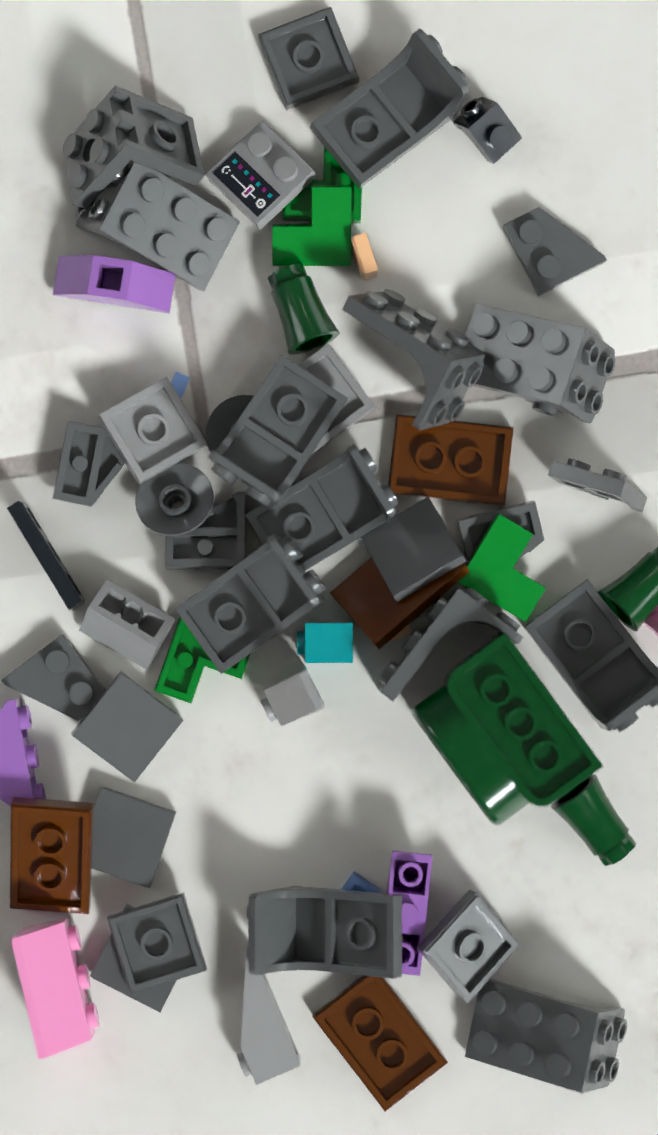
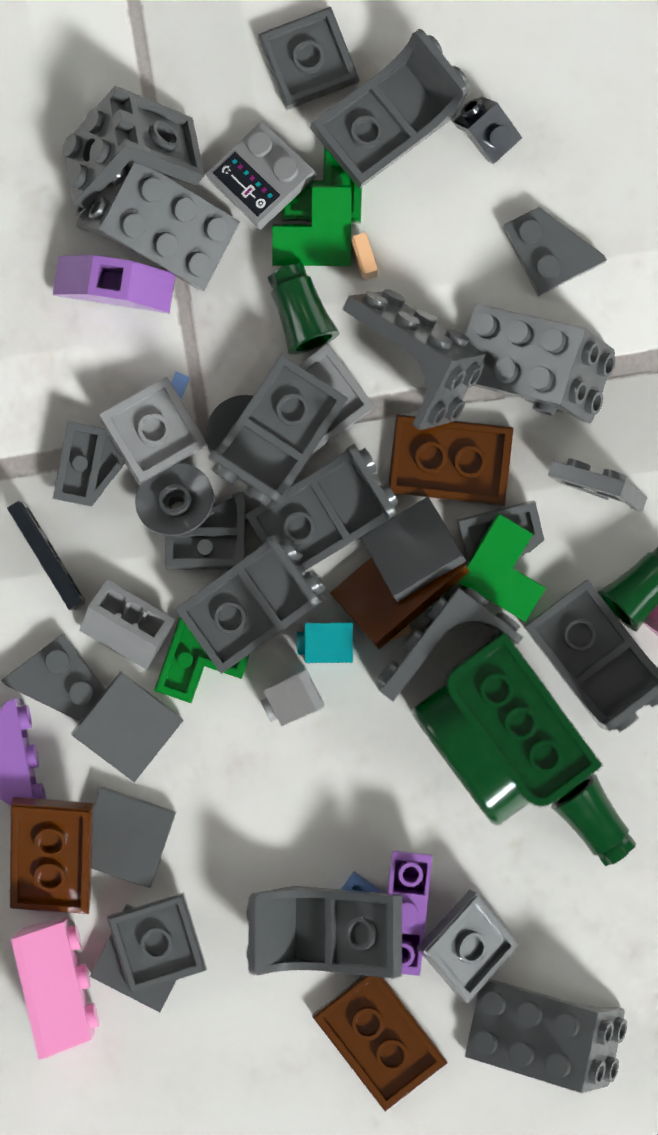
light grey slope [237,956,301,1085] -> none

